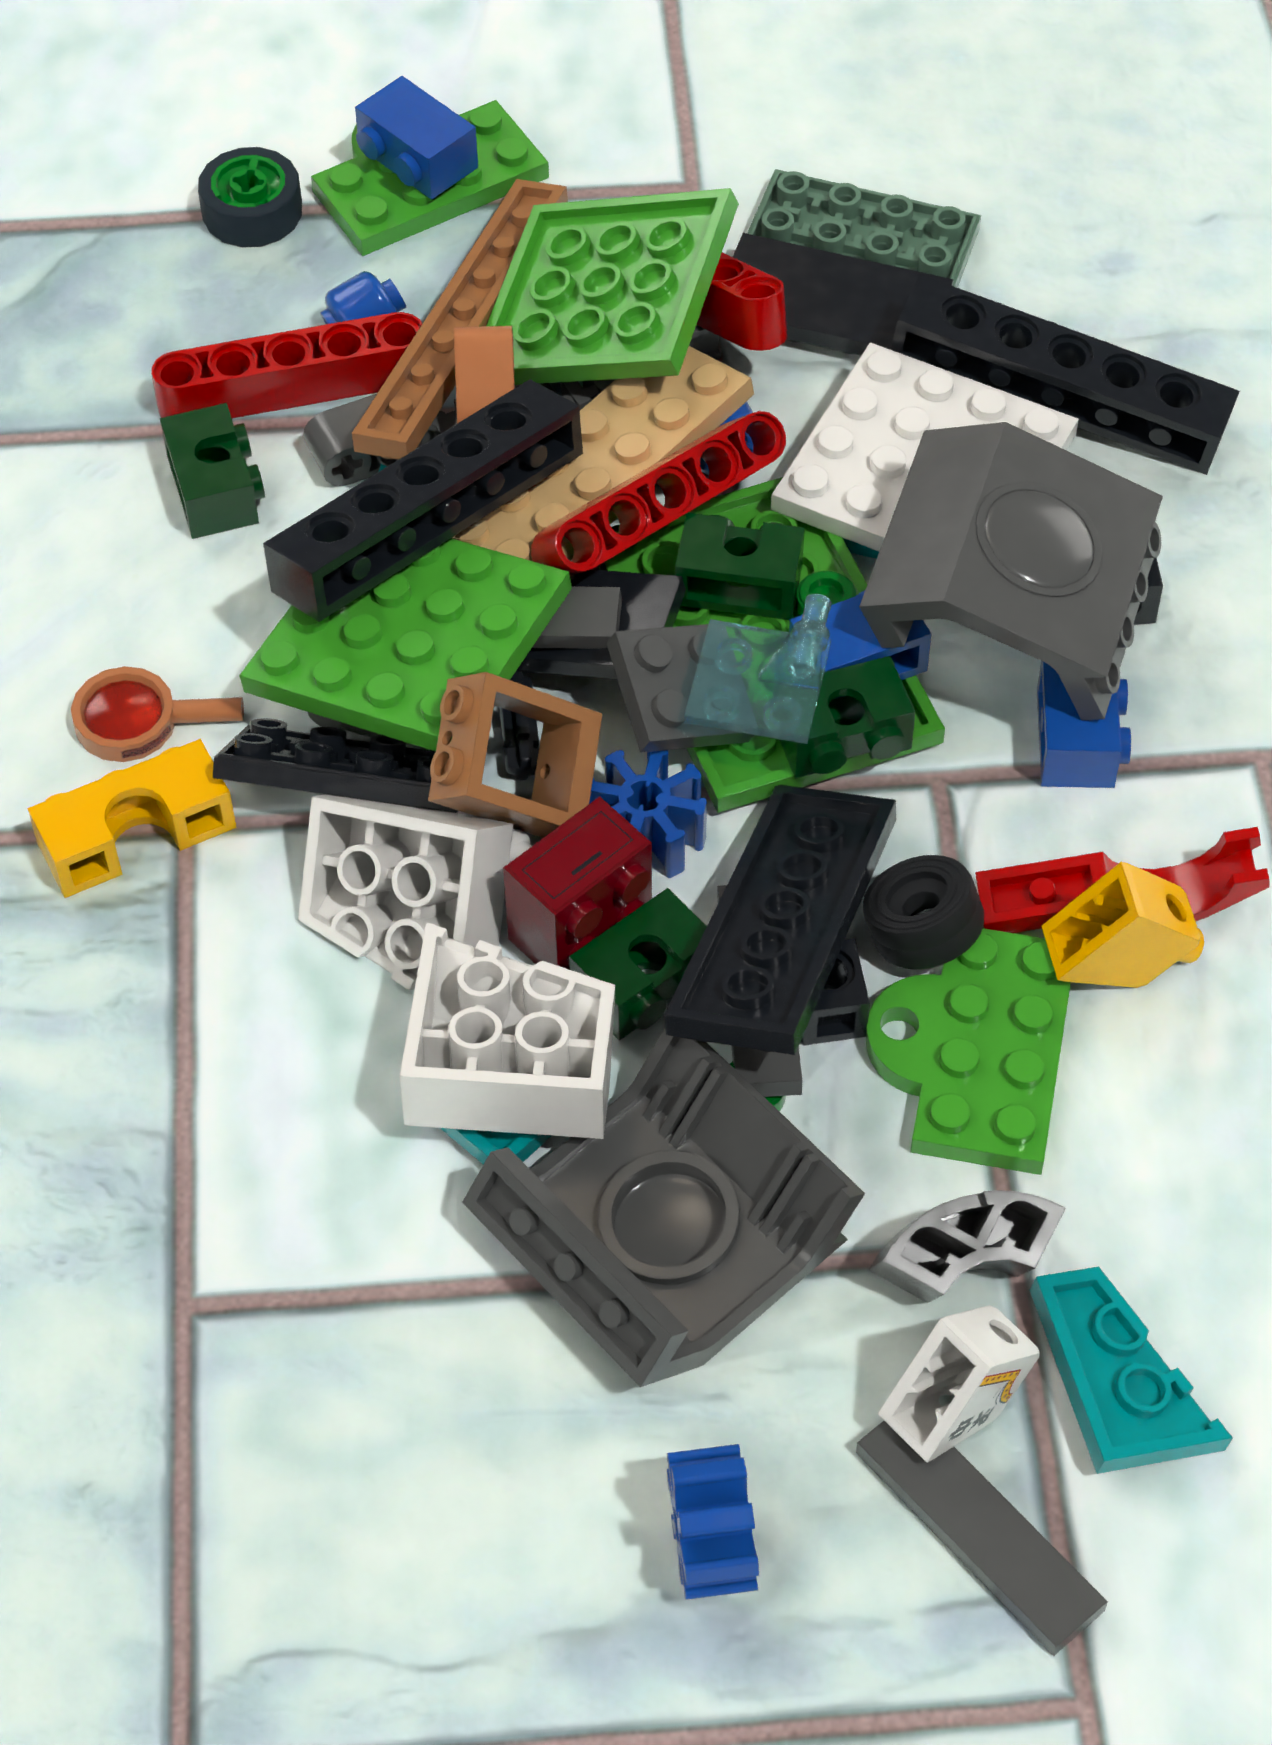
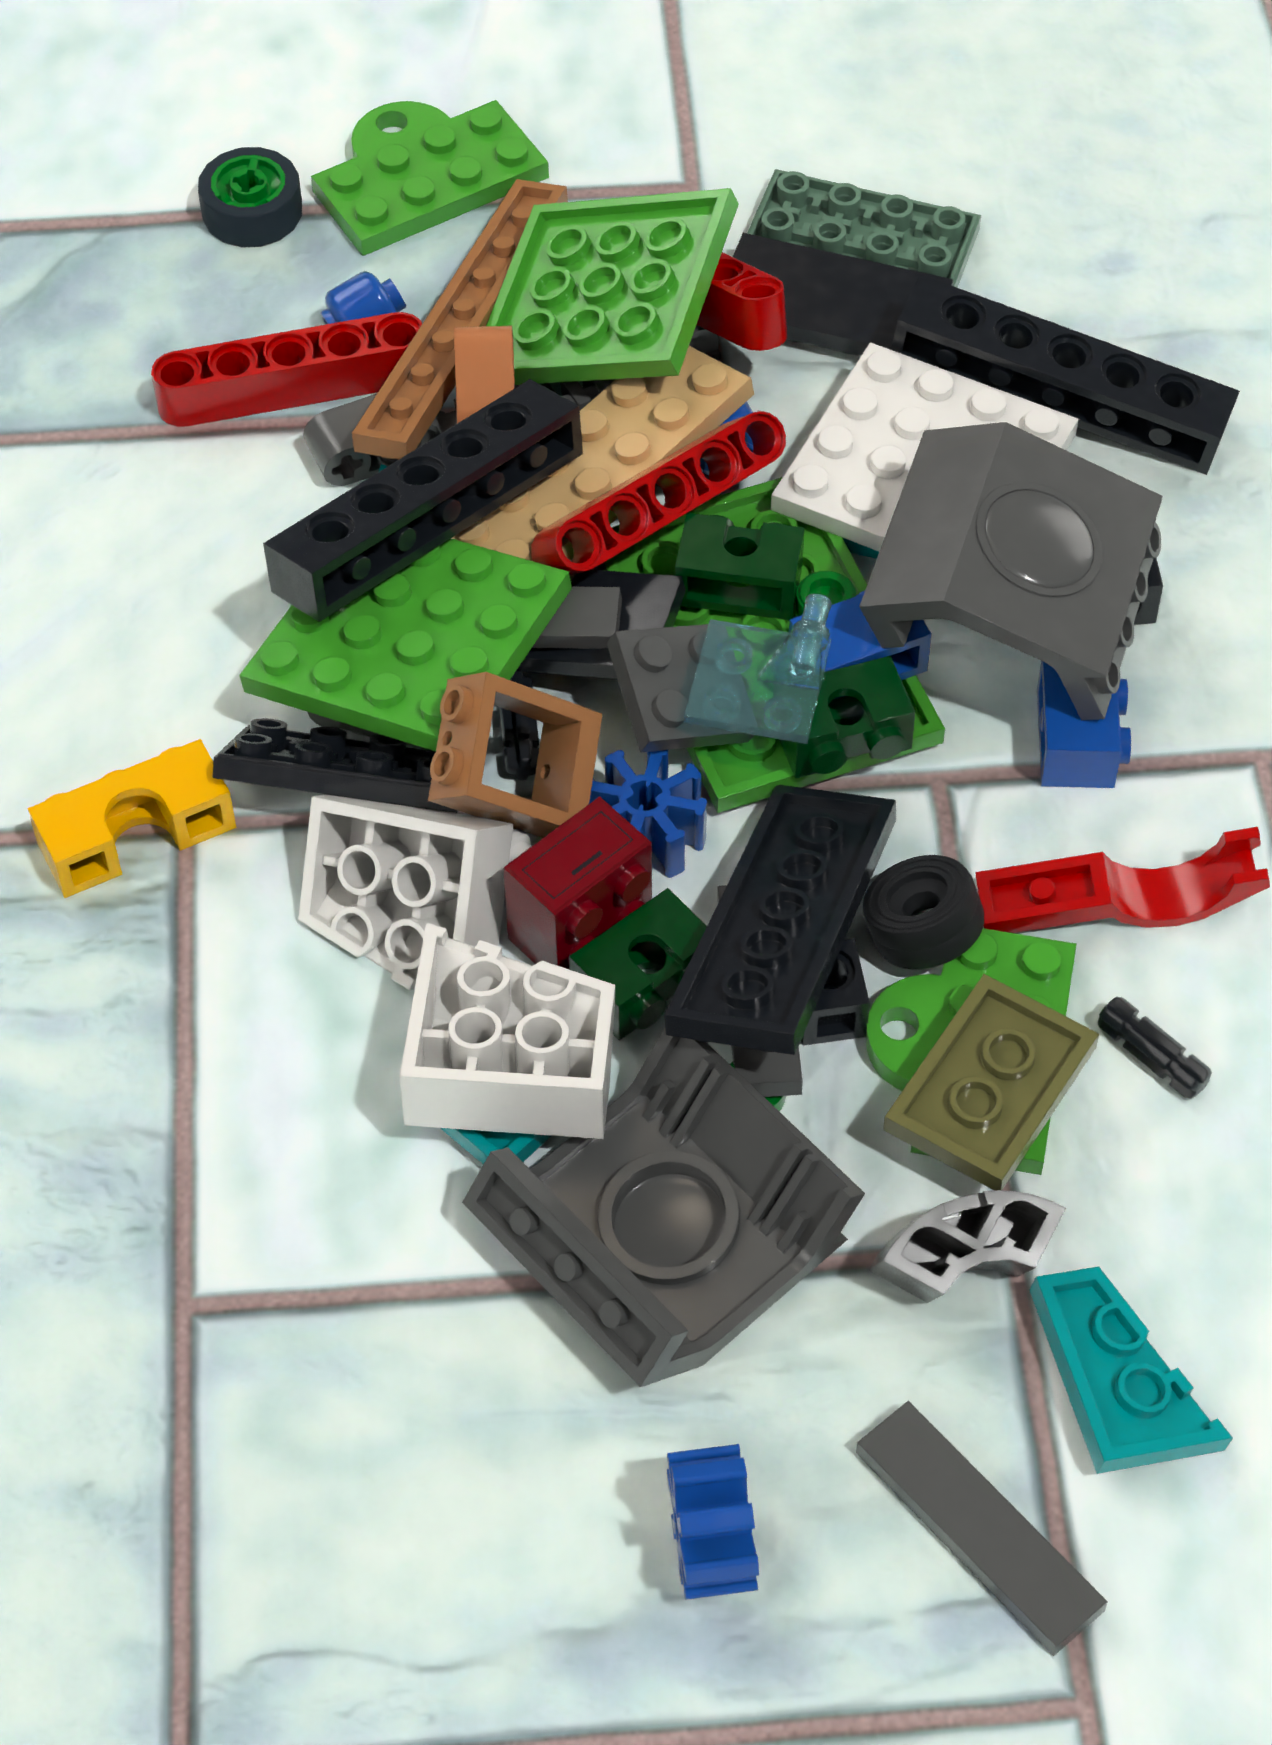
piece [71,666,244,762] -> none
dark green brick [160,403,265,539] -> none
blue brick [355,76,478,200] -> none
white torso [878,1305,1040,1462] -> none
yellow torso [1041,862,1204,988] -> none
none -> olive plate [883,974,1099,1190]
none -> black axle [1097,996,1212,1099]

